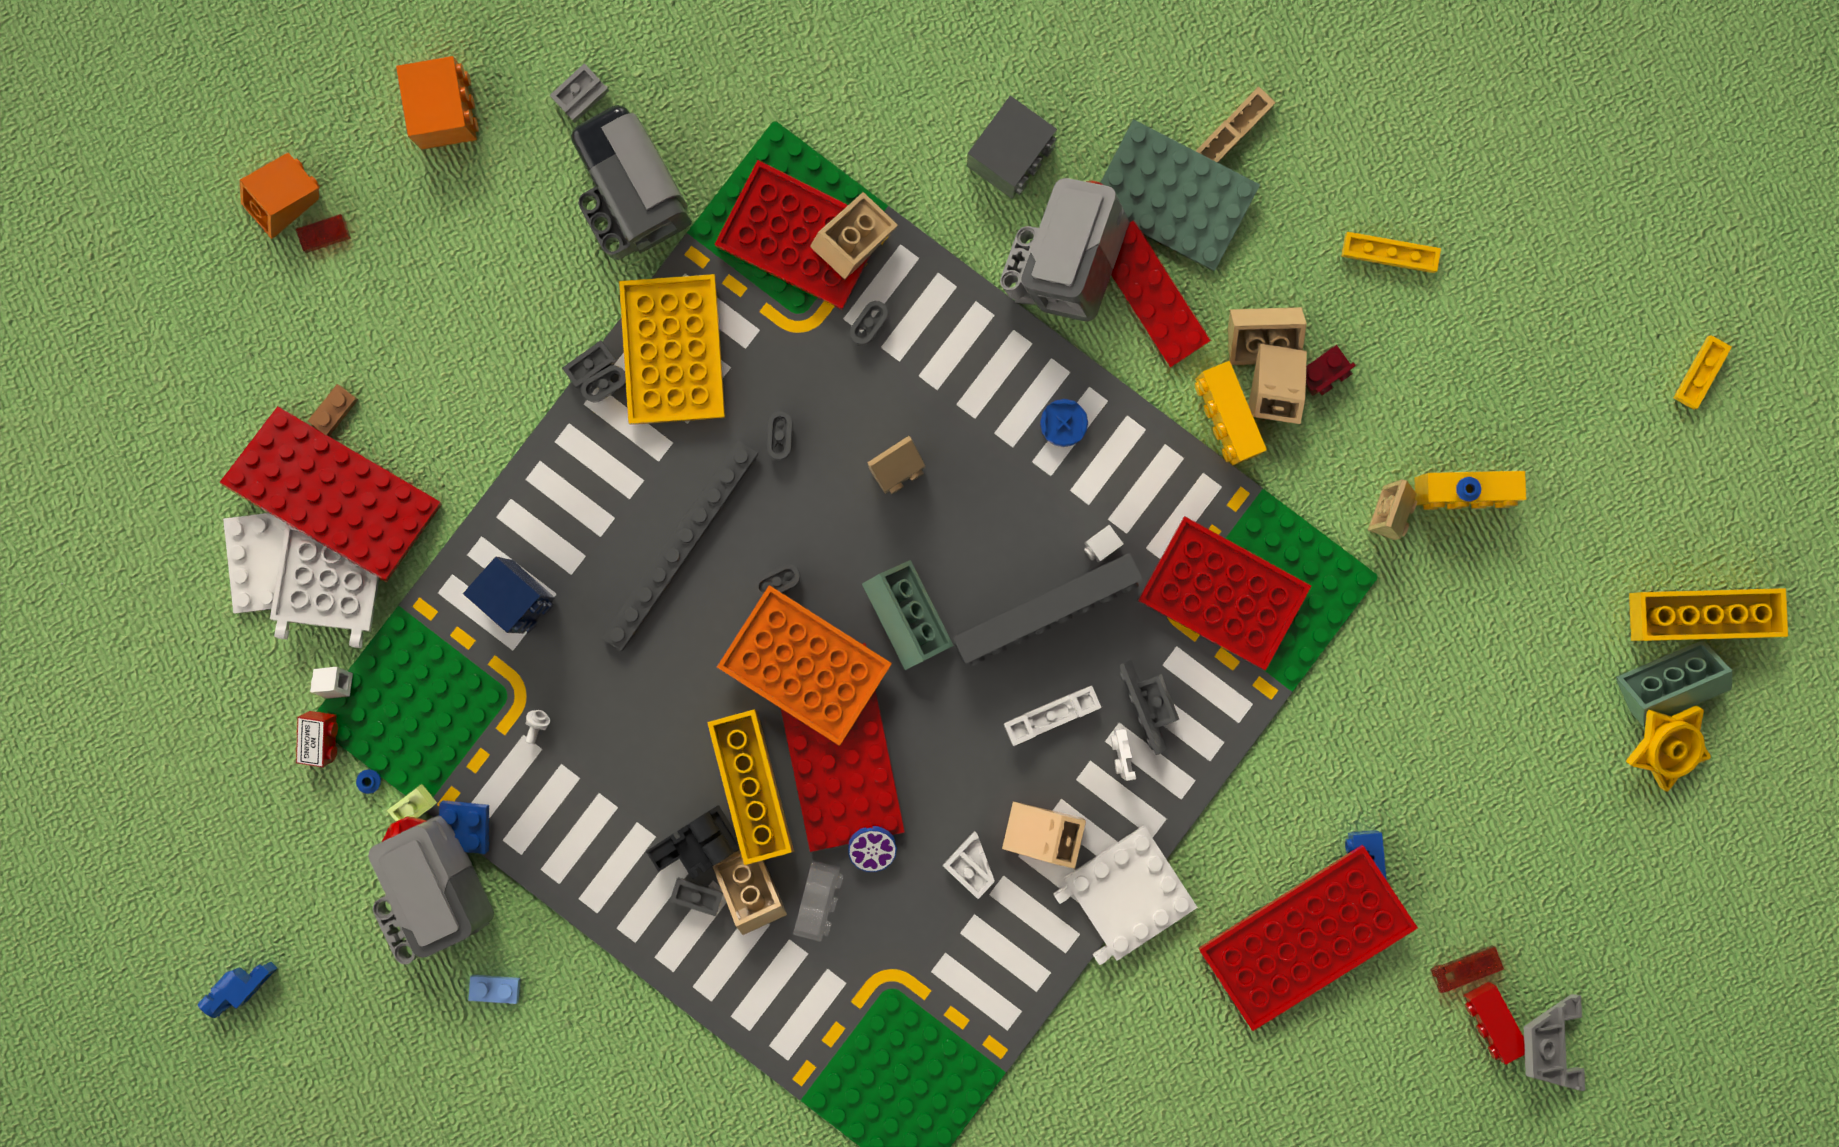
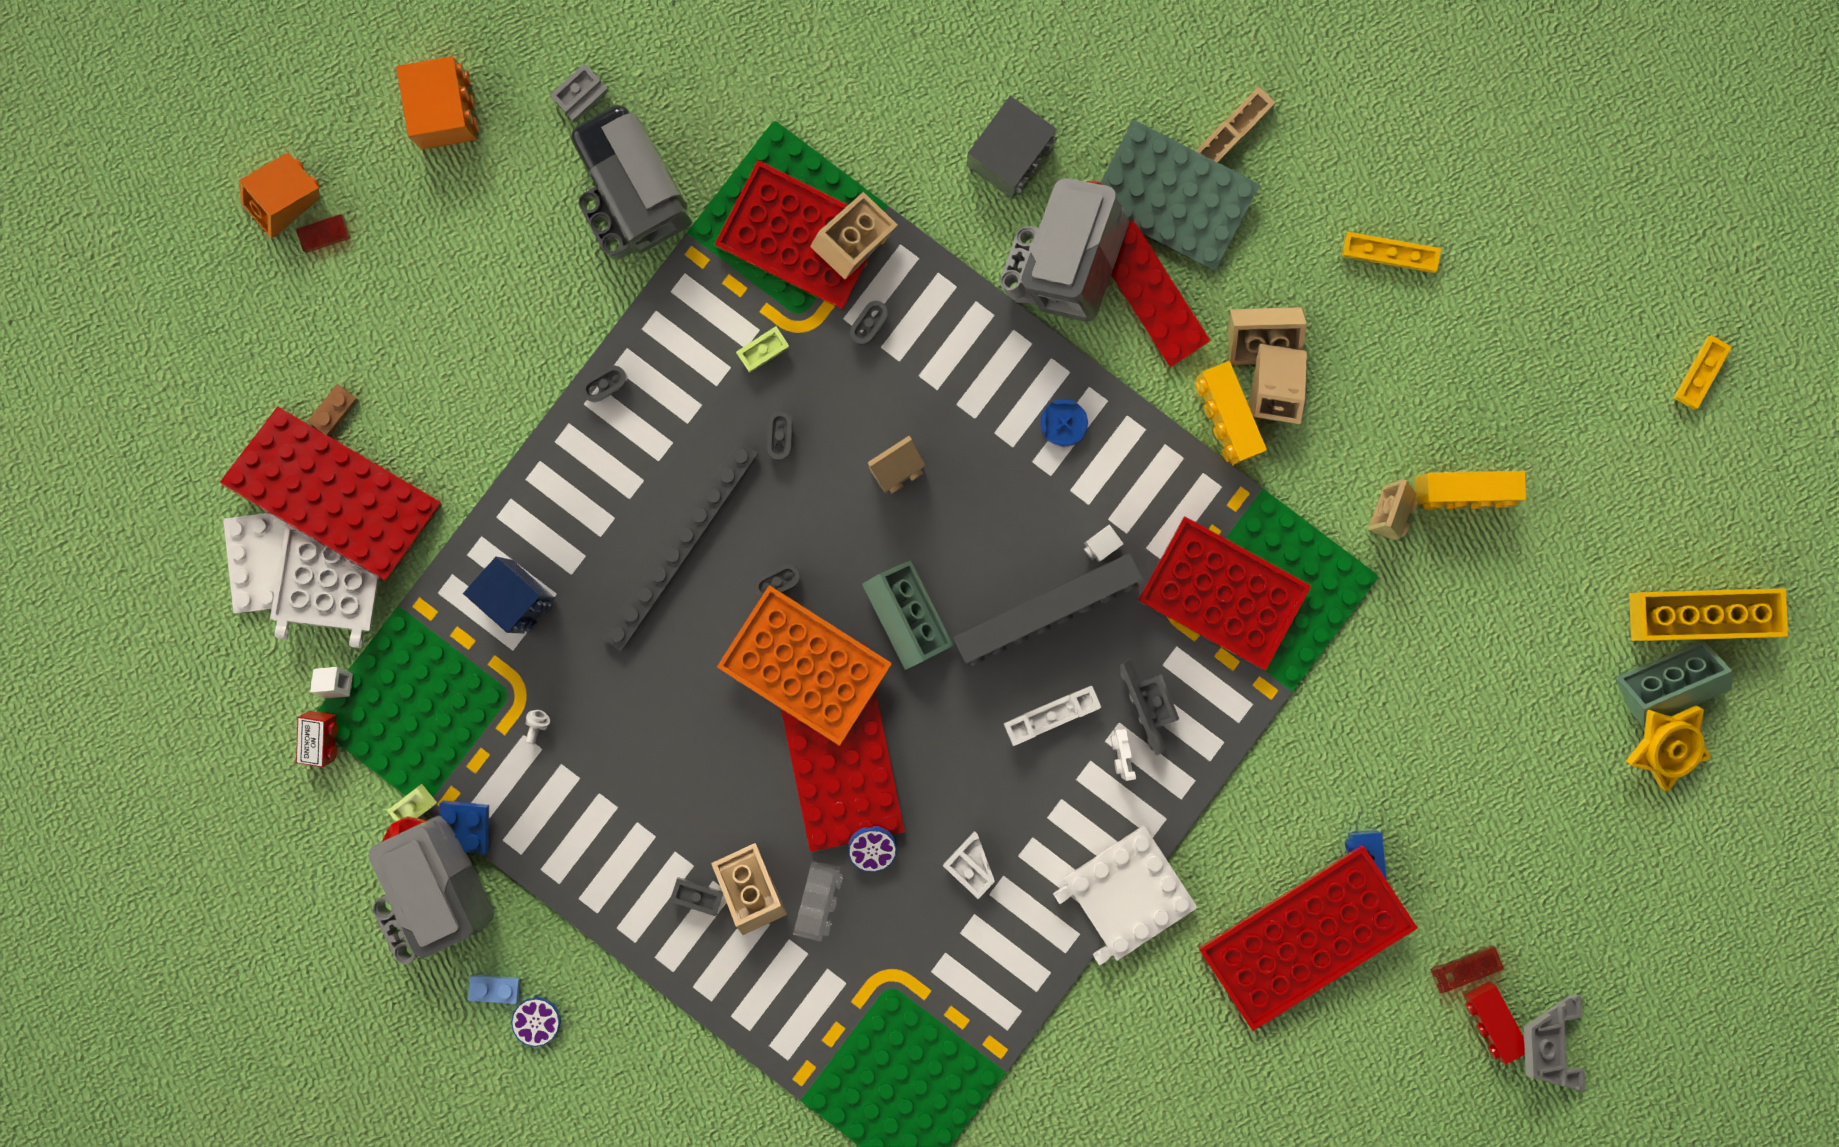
blue plate [198,962,277,1018] -> none
blue plate [356,769,381,794] -> none
dark grey plate [562,340,616,389] -> none
yellow plate [619,274,725,425] -> none
black plate [646,805,740,879] -> none
yellow brick [707,709,794,865] -> none
tan slope [1002,801,1086,869] -> none
dark red bracket [1306,345,1356,396] -> none
blue plate [1456,477,1481,501] -> none
none -> tile [511,997,561,1047]
none -> yellowish green plate [736,326,790,373]

